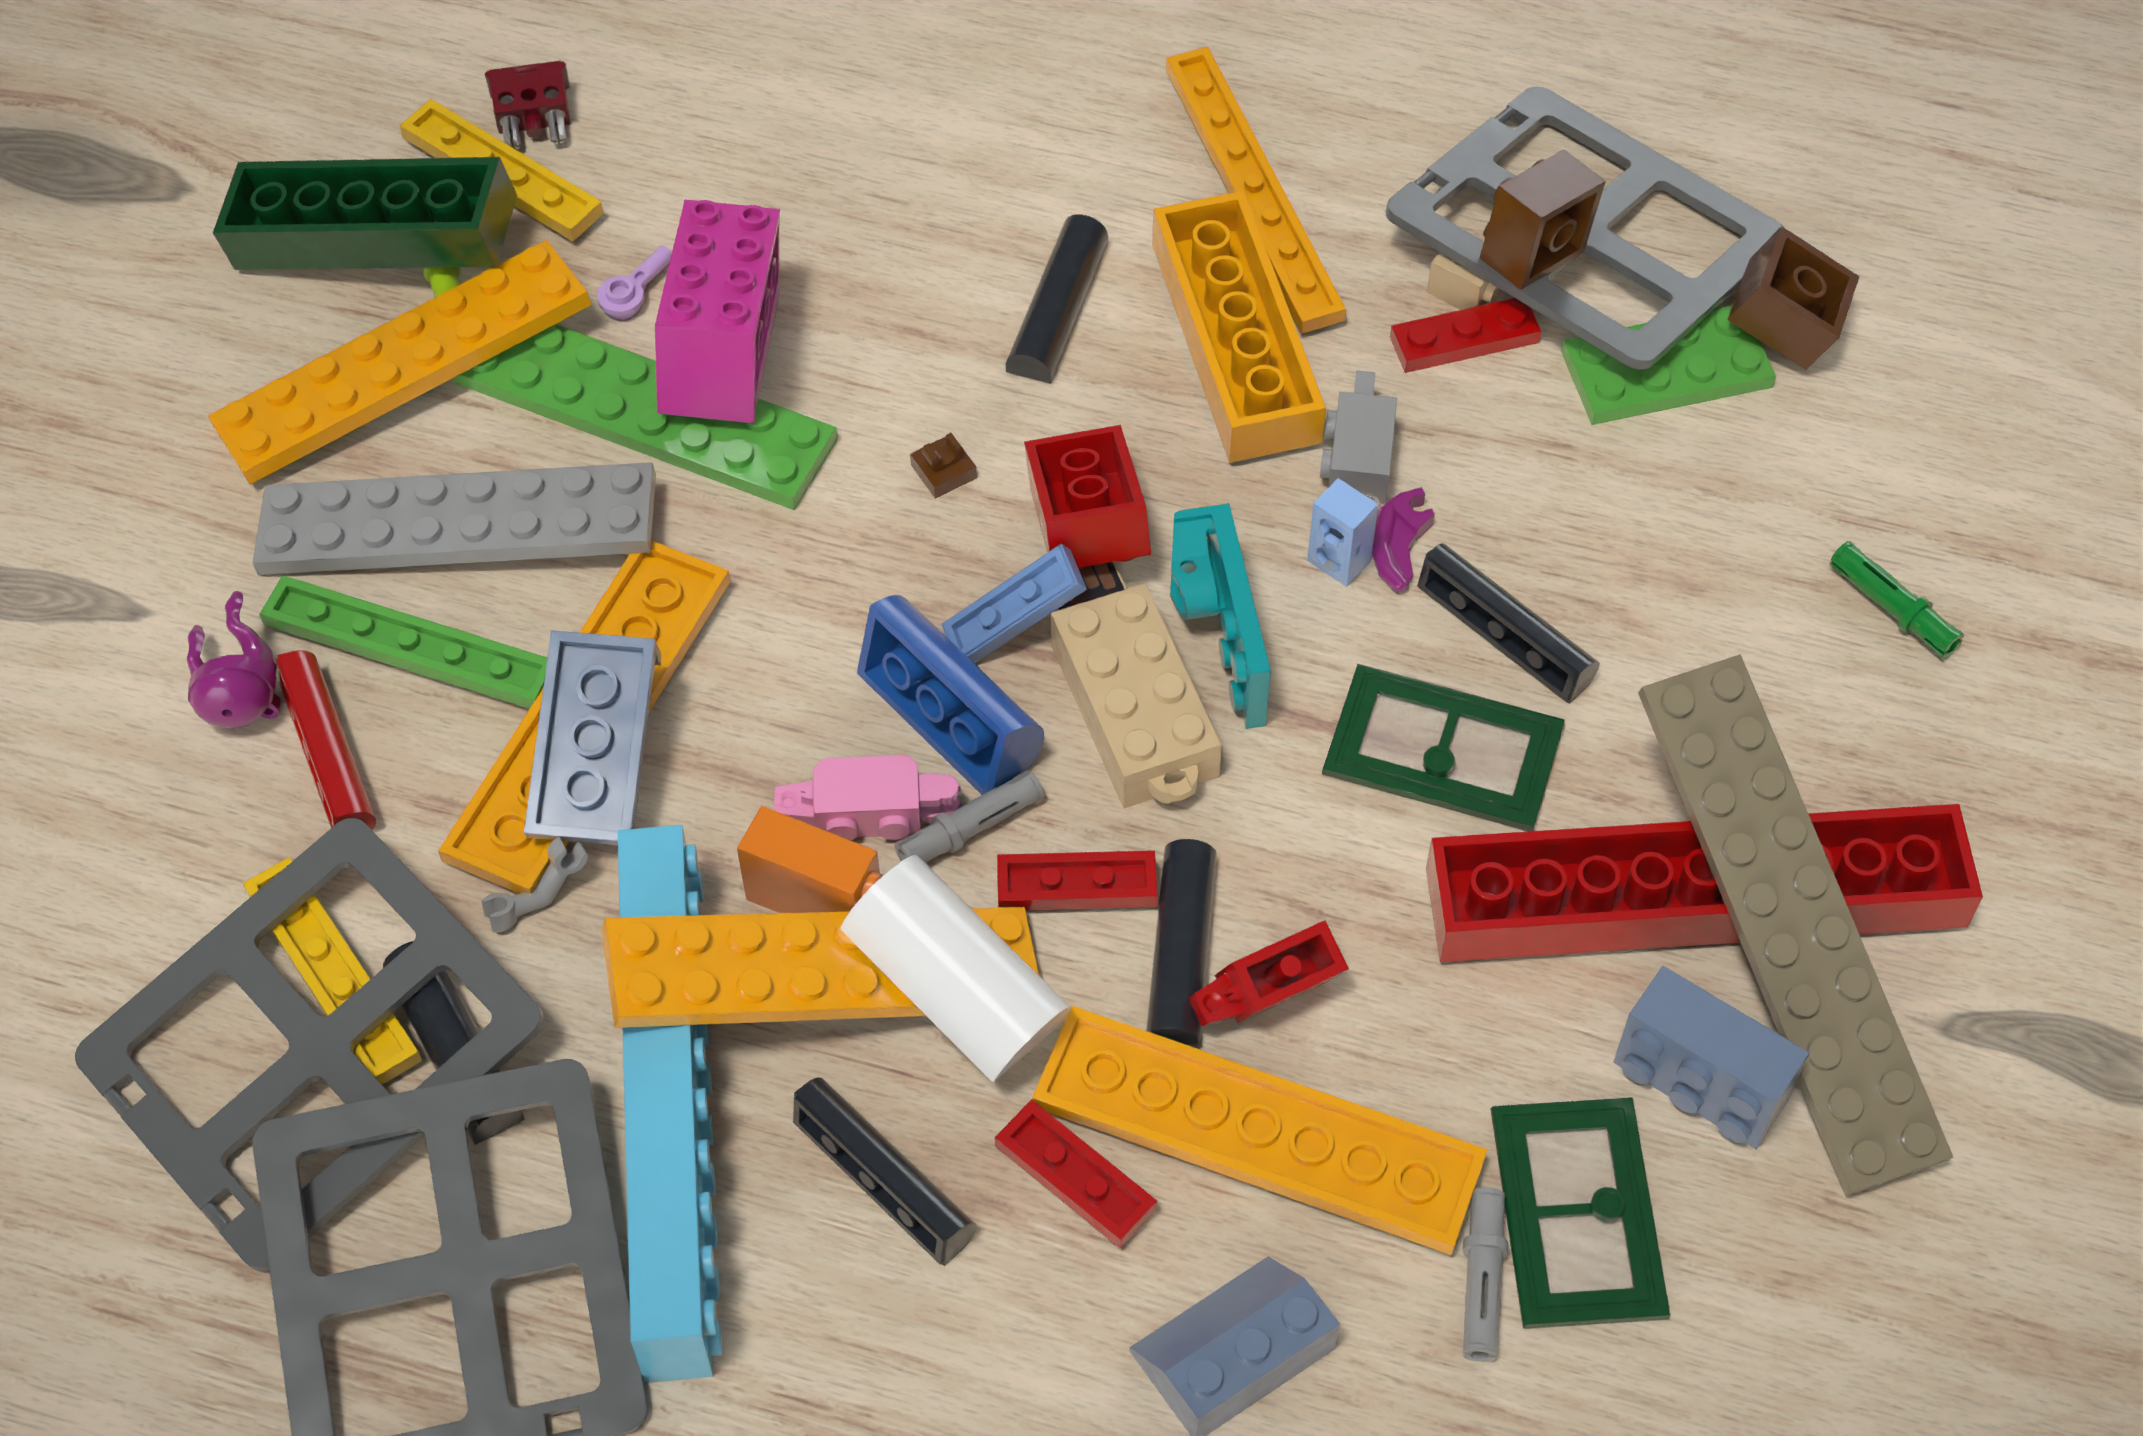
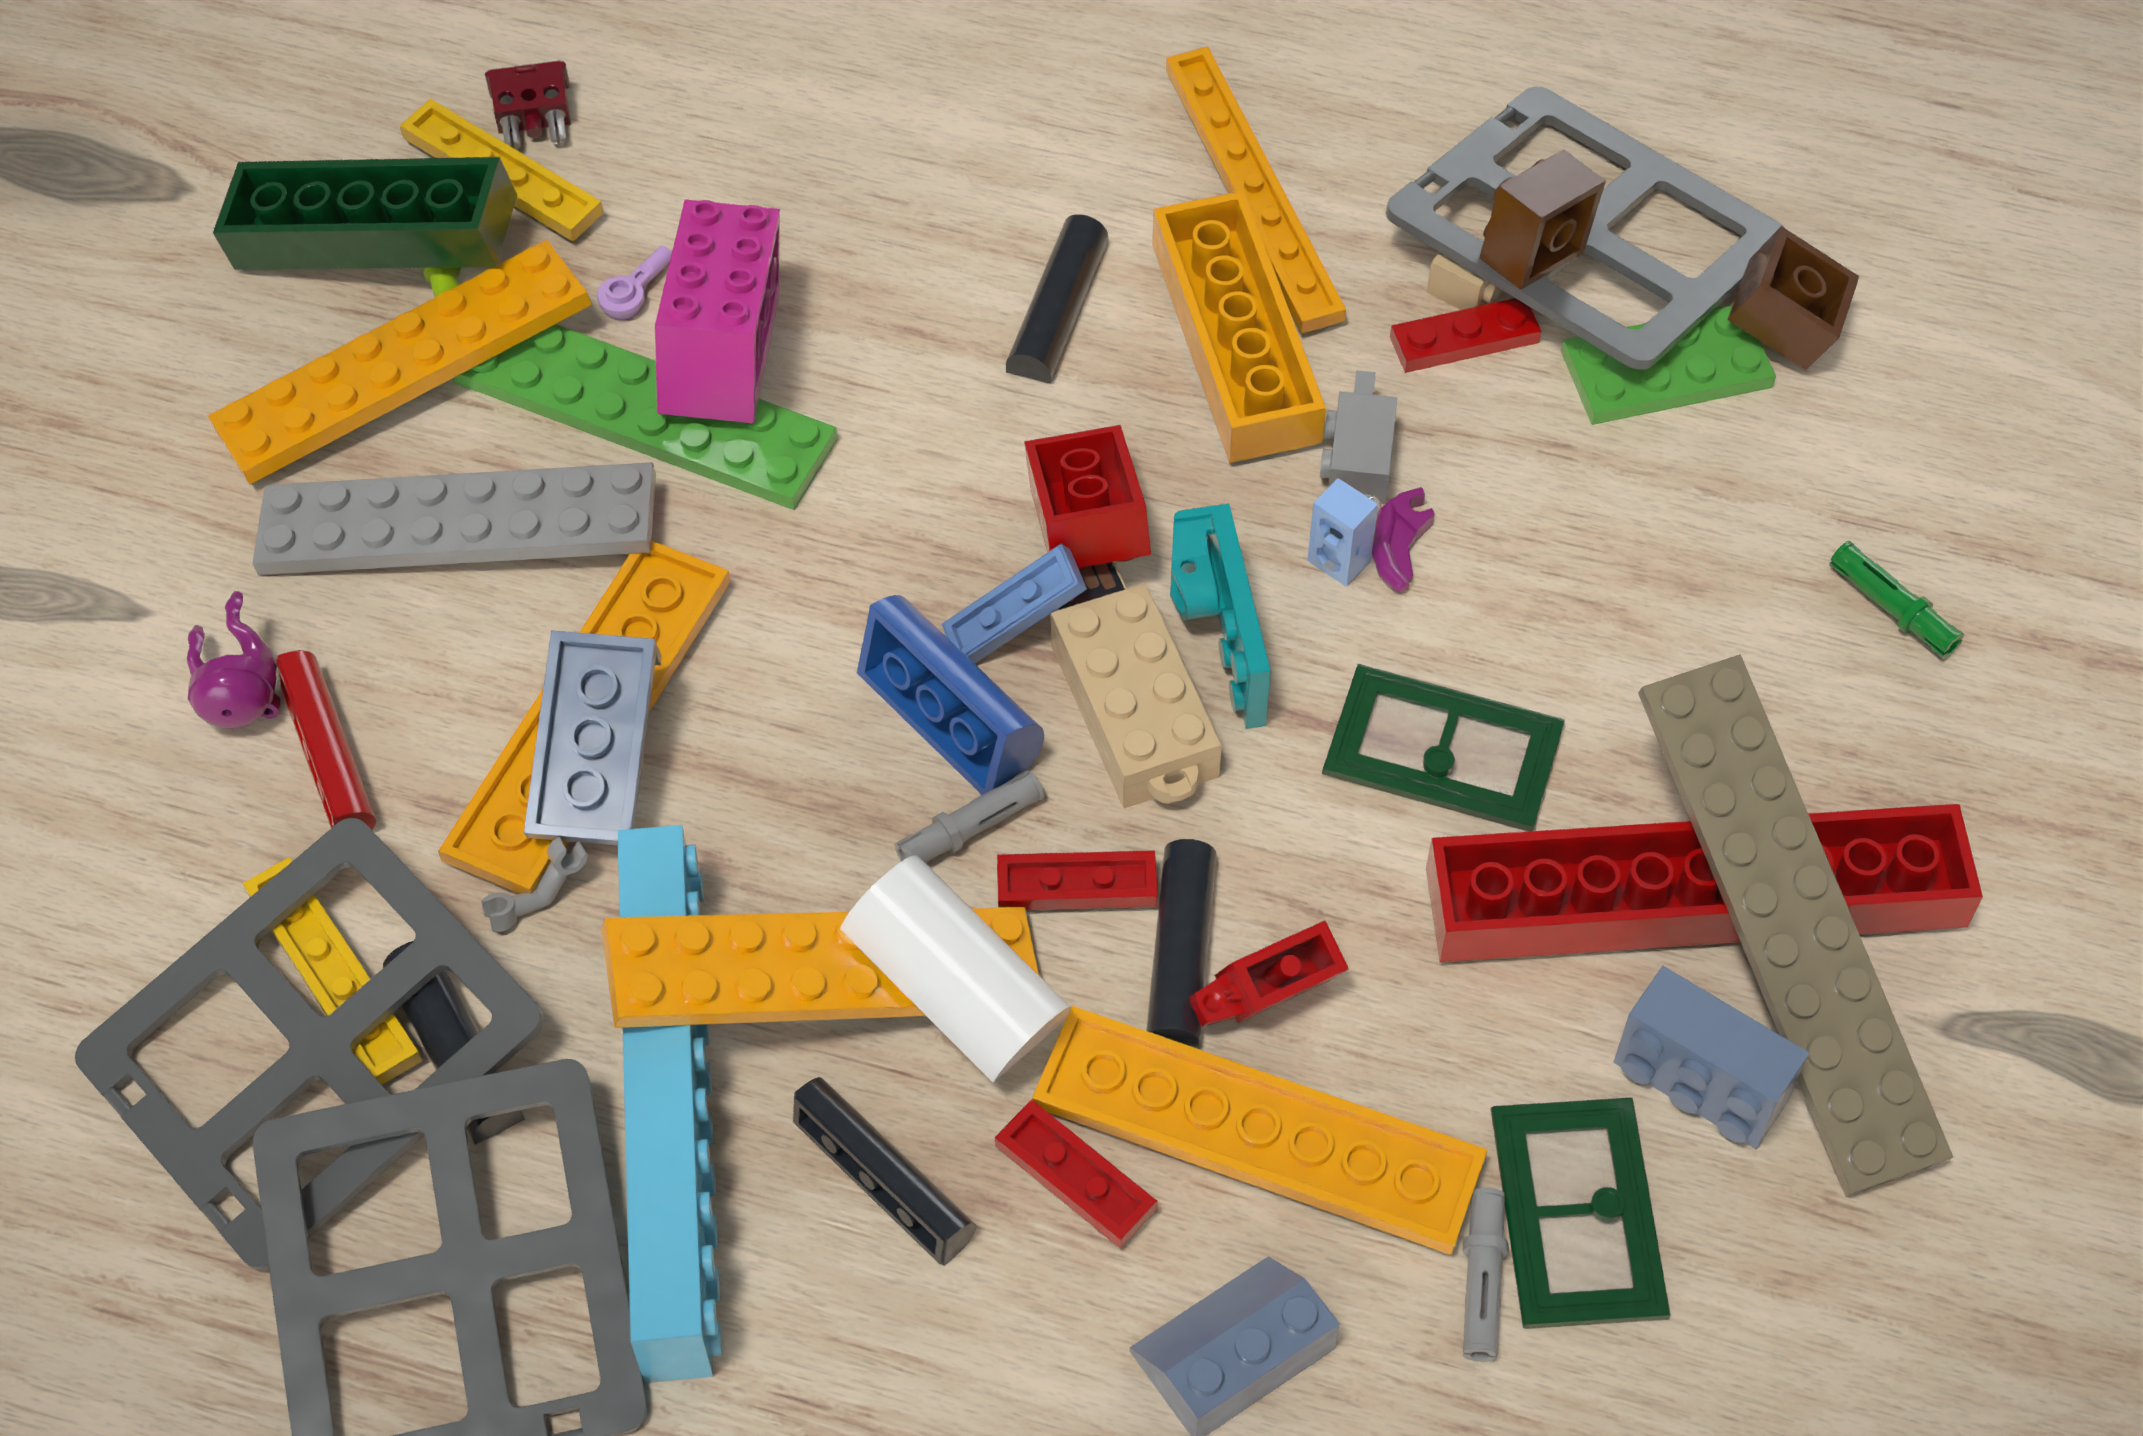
bright green plate [259,575,547,709] -> none
orange brick [737,805,884,913] -> none
bright pink hinge [774,755,962,840] -> none
reddish brown tile [910,433,977,499] -> none
black brick [1417,543,1600,704] -> none

